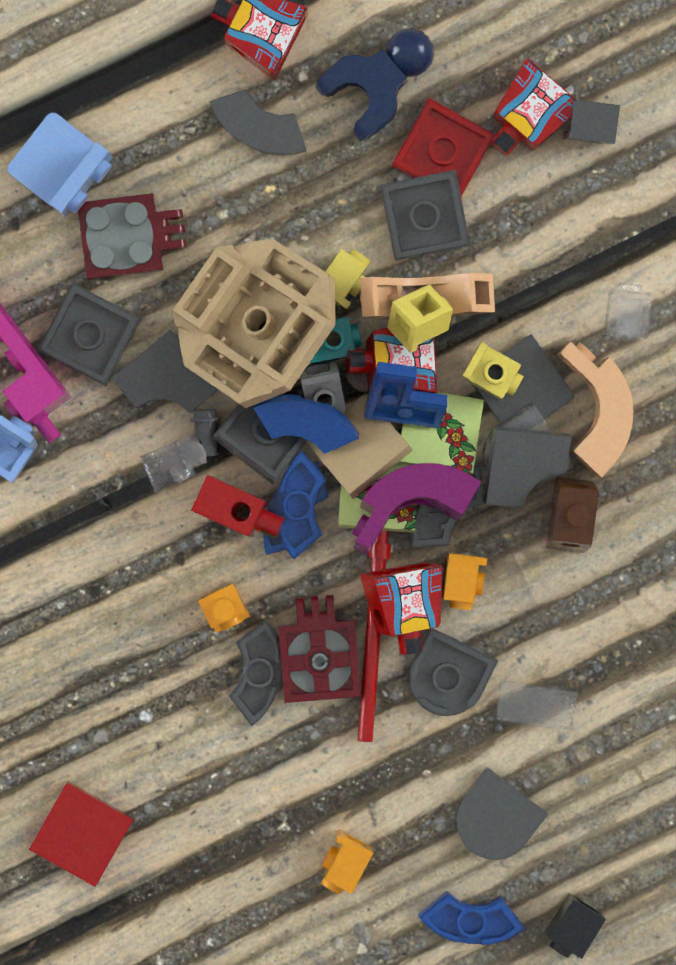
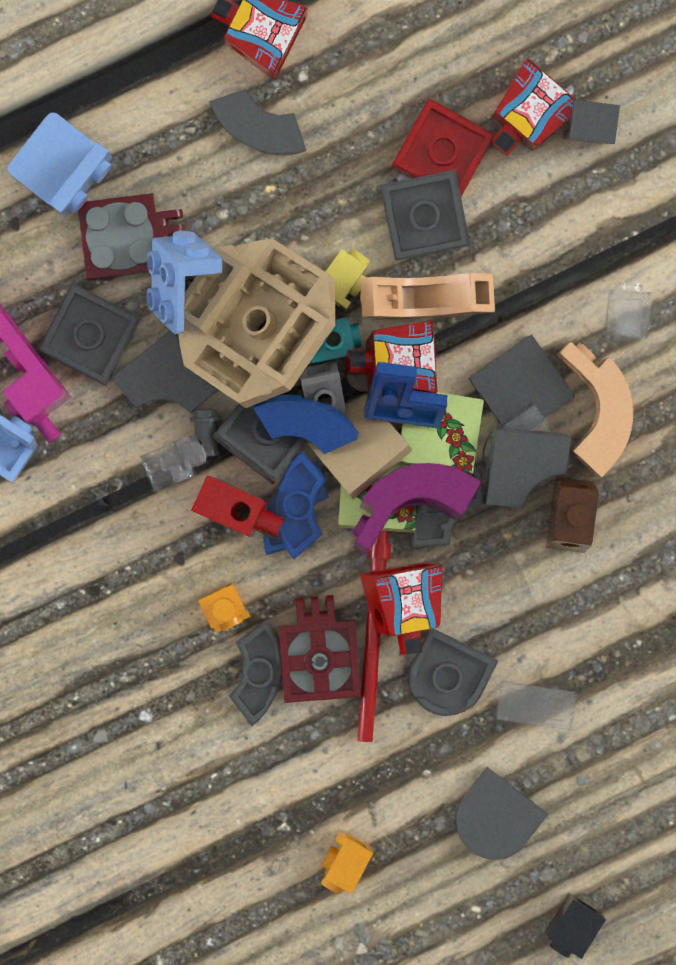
red tile [29,781,134,887] -> none
dark blue piece [315,28,434,141] -> none
light yellow brick [387,284,453,353] -> none
blue tile [418,891,526,945] -> none
light orange brick [442,552,488,610] -> none
light yellow brick [460,342,524,400] -> none
none -> light blue bracket [147,231,223,334]

